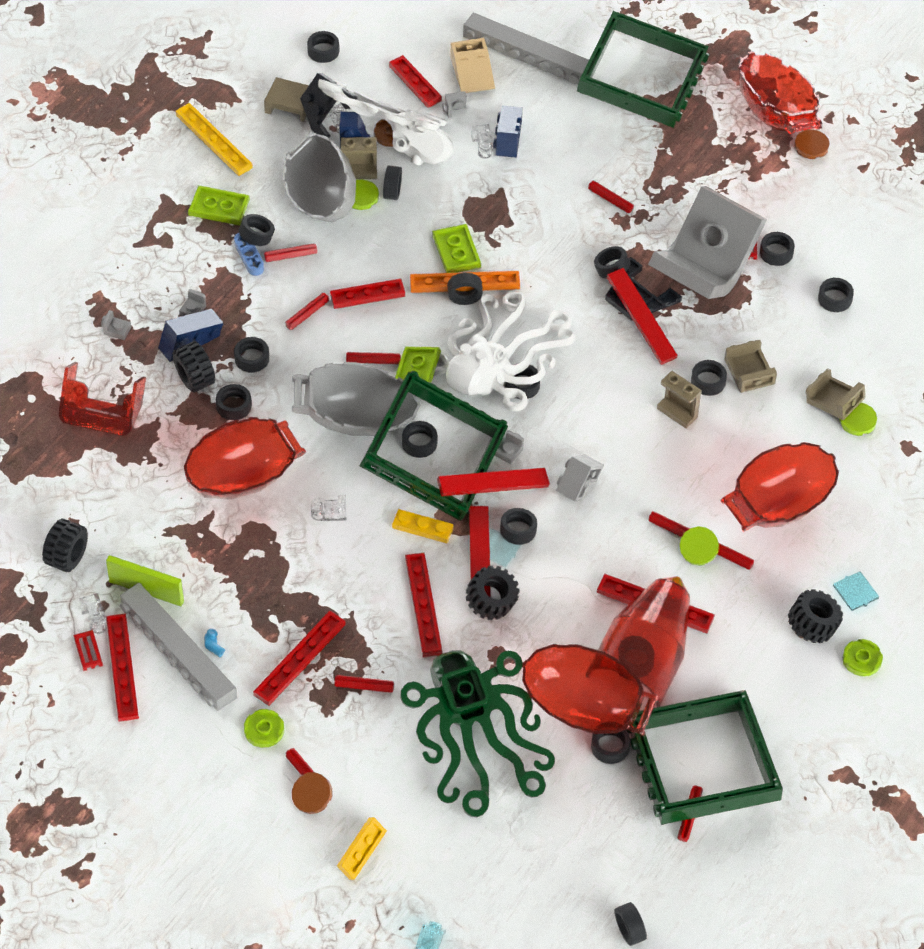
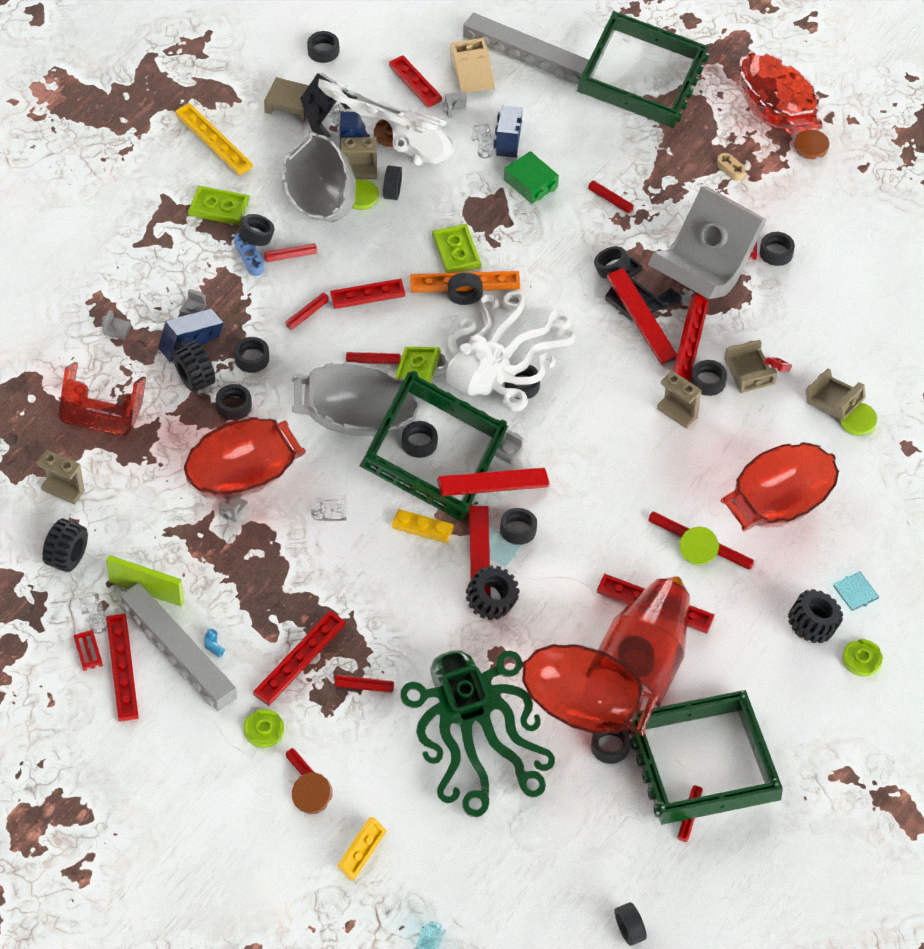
red tile [405,552,443,657] -> none
light grey brick [556,454,604,501] -> none
black tyre [818,277,854,312] -> none
none -> dark tan panel [37,450,85,505]
none -> light grey bracket [219,494,248,522]
none -> green brick [504,151,559,204]
none -> red plate [673,292,709,382]
none -> tan beam [717,153,746,181]
none -> red tile [764,357,792,372]

